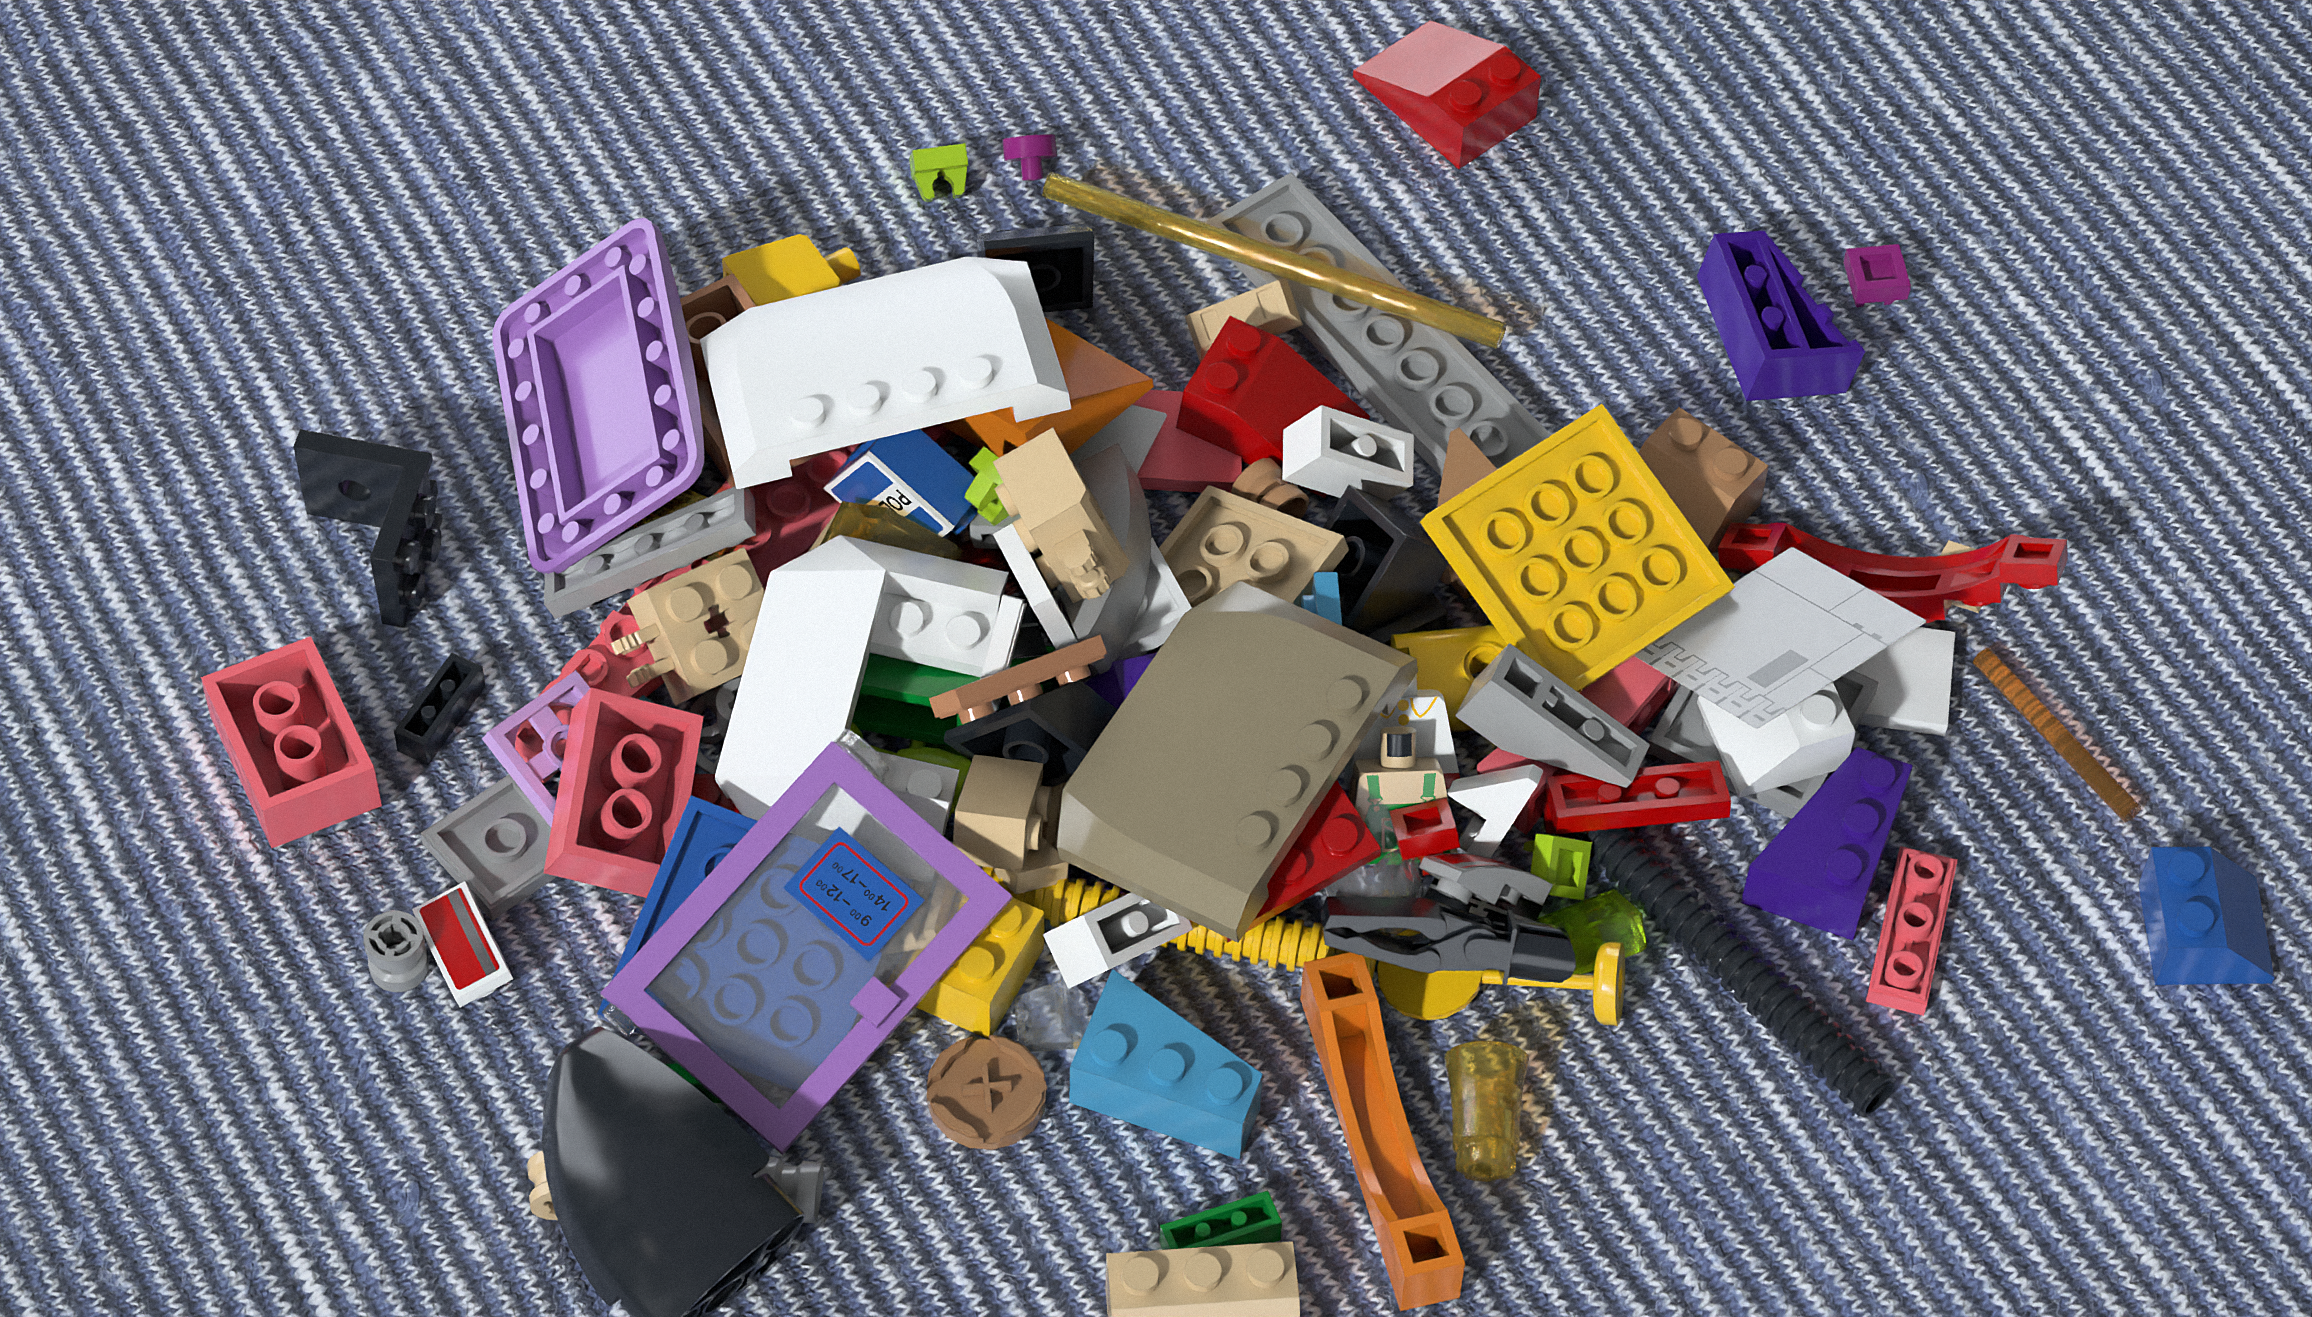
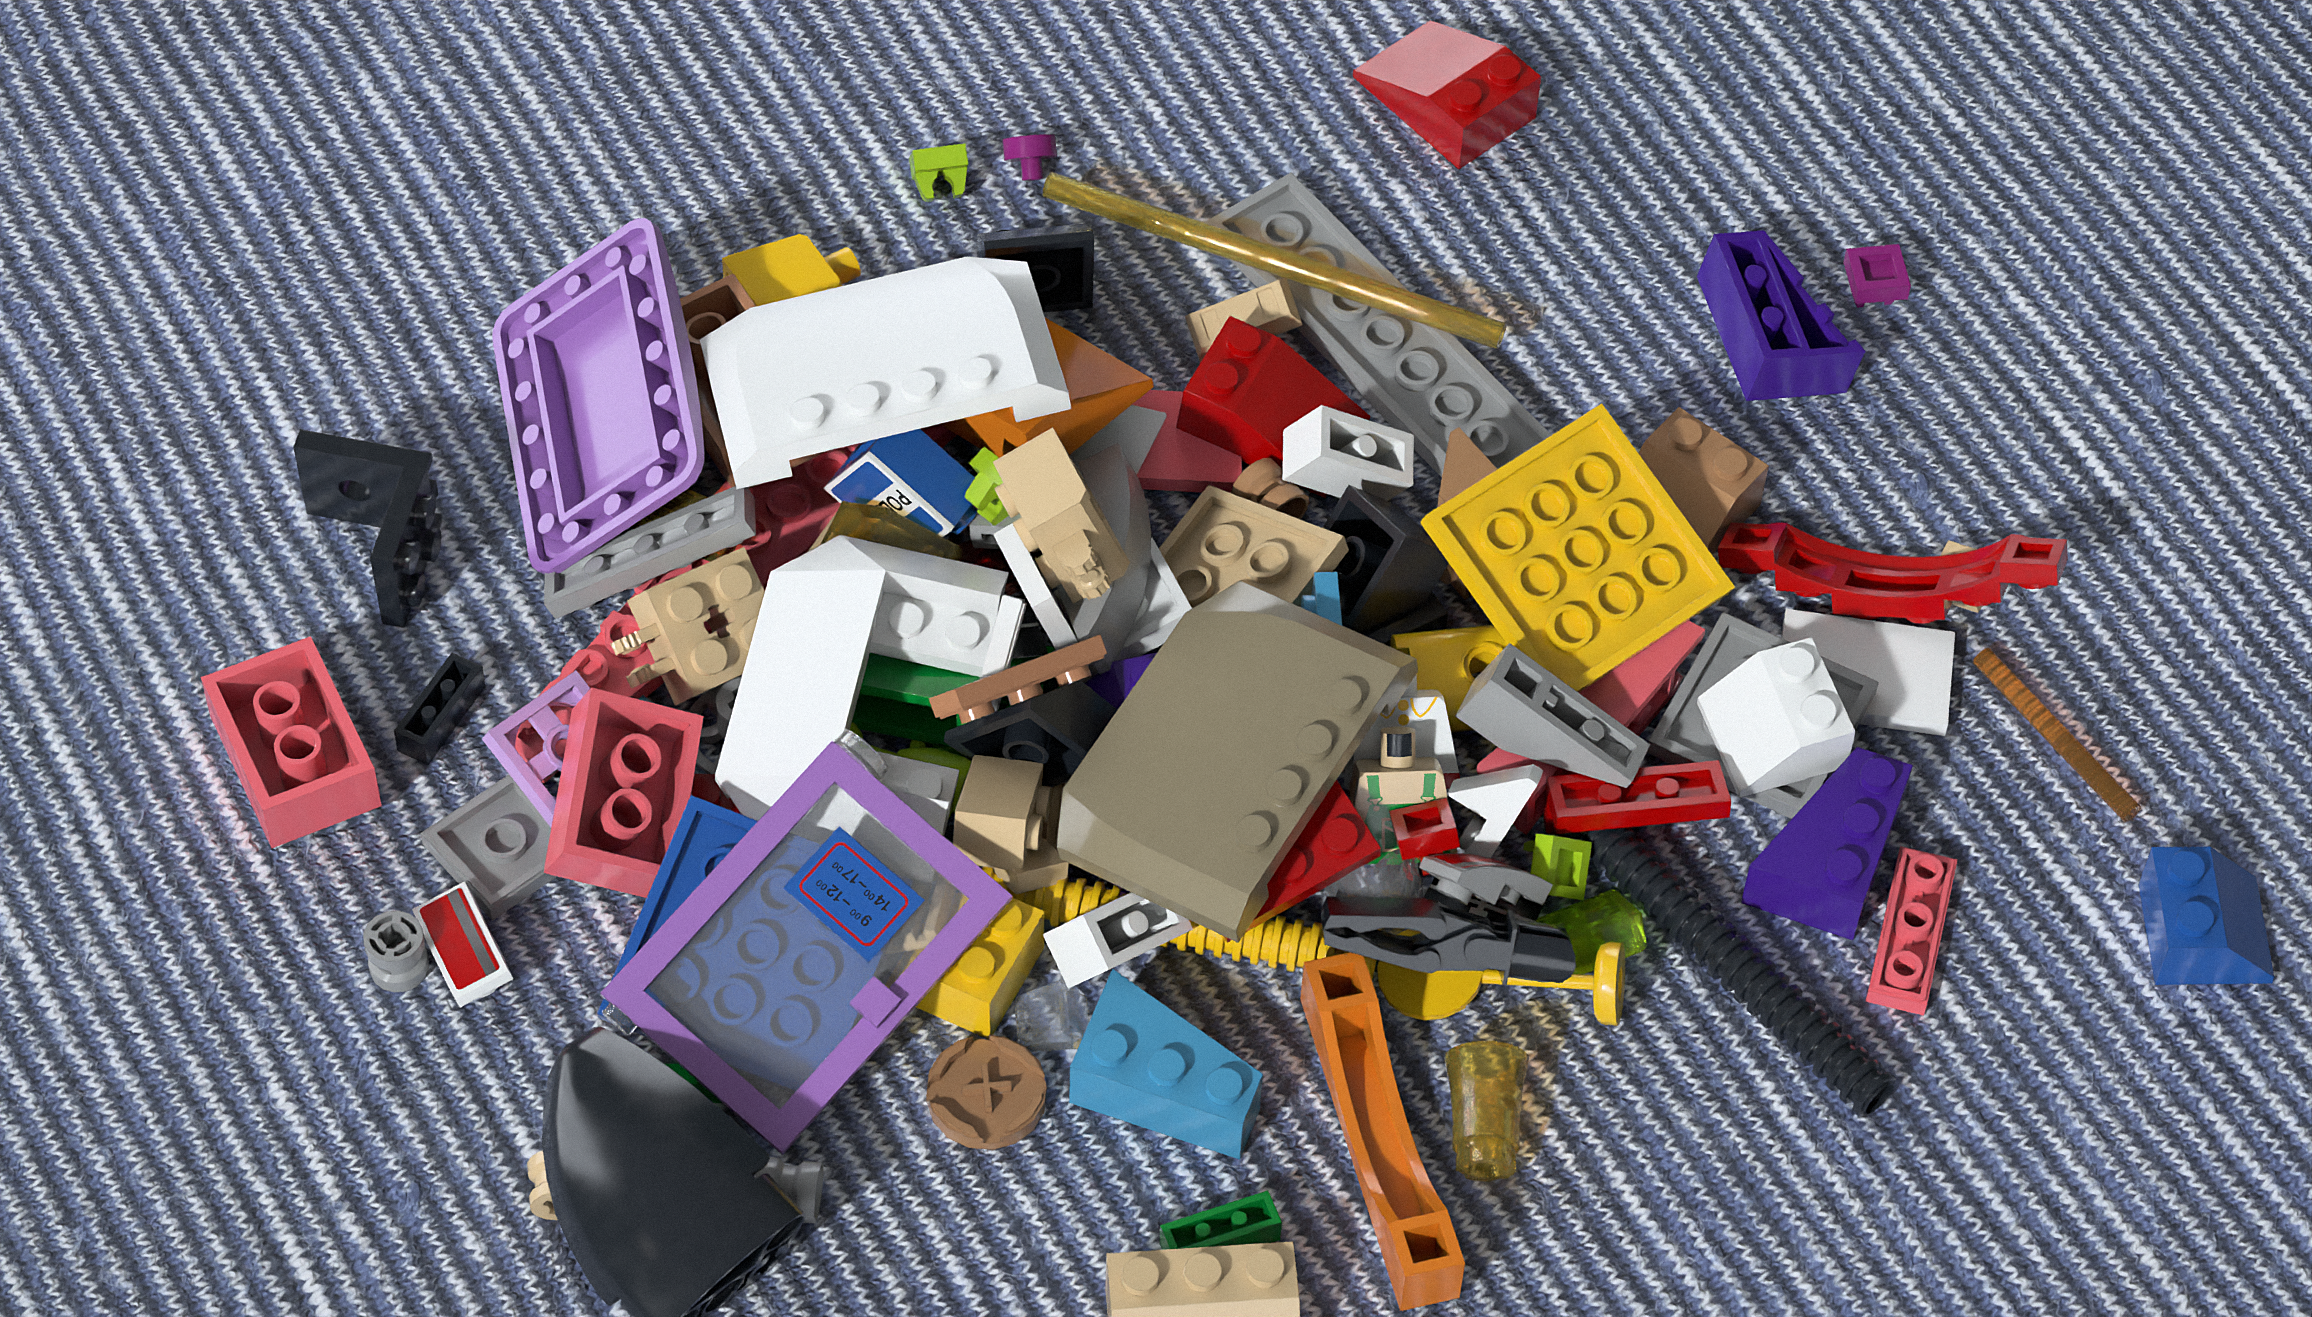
sticker [1635,547,1926,729] -> none

